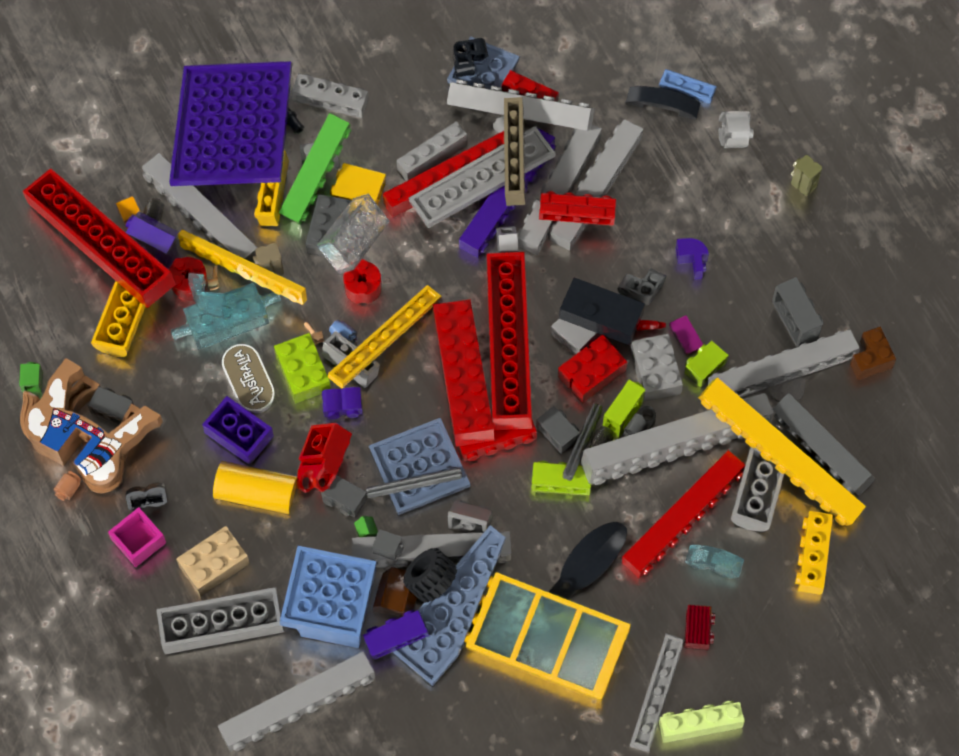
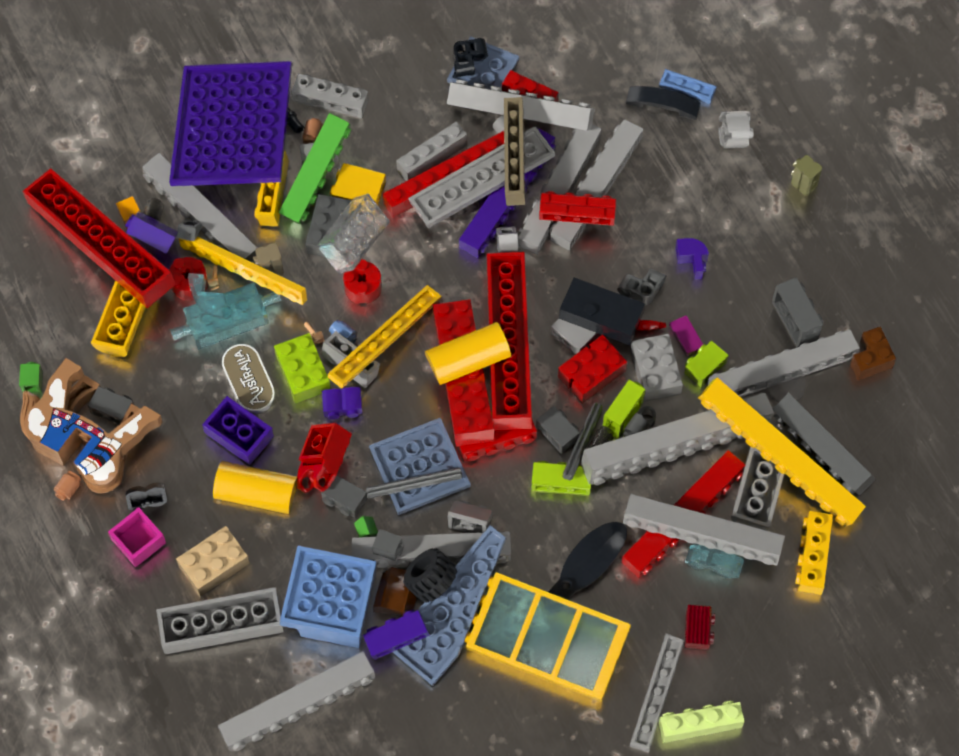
none -> dark grey slope [177,220,202,241]
none -> nougat brick [302,118,323,144]
none -> yellow brick [425,322,511,385]
none -> light grey brick [623,494,785,566]

